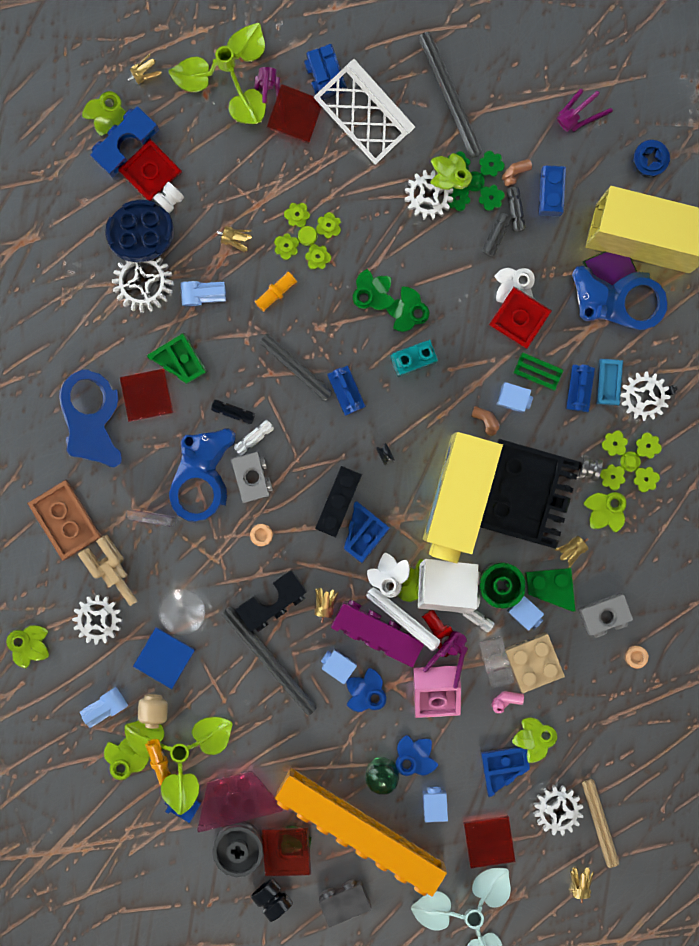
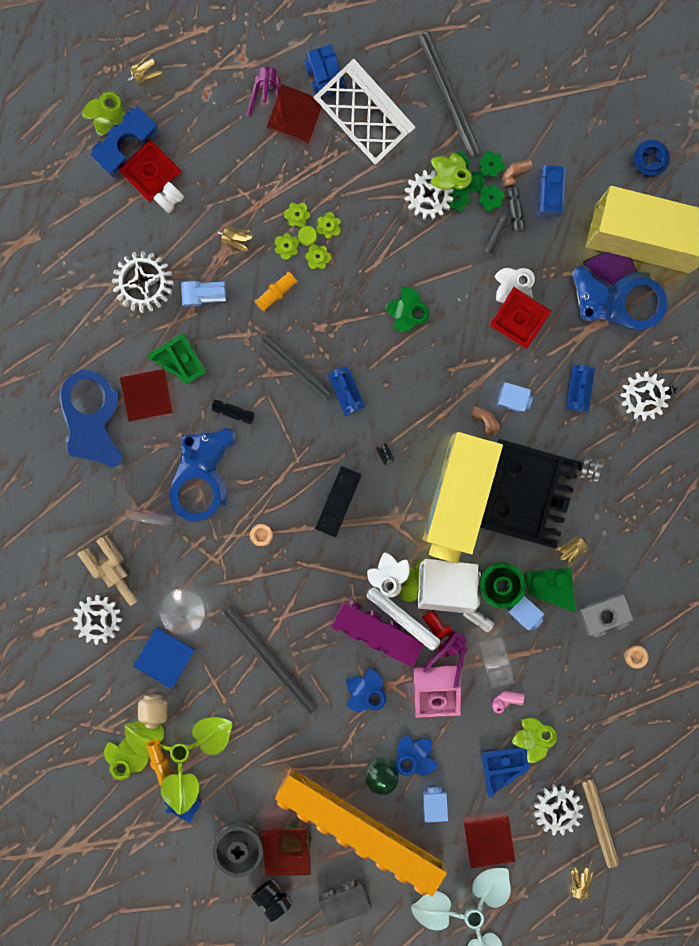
lime plate [6,625,49,669] -> none
nougat tile [27,480,102,561] -> none
light blue piece [80,686,129,728] -> none
dark blue tile [105,200,174,262] -> none
lime plant [168,23,266,124] -> none
clear pink wing [197,771,283,833] -> none
light grey brick [231,452,273,503] -> none
white axle [234,420,274,455] -> none
black arch [235,569,307,632] -> none
pearl gold piece [314,588,339,623] -> none
light blue brick [321,649,357,684] -> none
blue wing [344,501,391,564] -> none
green plate [353,269,395,310] -> none
teal hips [390,340,438,377] -> none
tan brick [503,632,565,694] -> none
green tile [513,352,564,391] -> none
magenta plant [556,89,613,132] -> none
lime plate [584,492,626,532] -> none
dark azure tile [596,359,623,406] -> none
lime plant [600,431,662,492] -> none

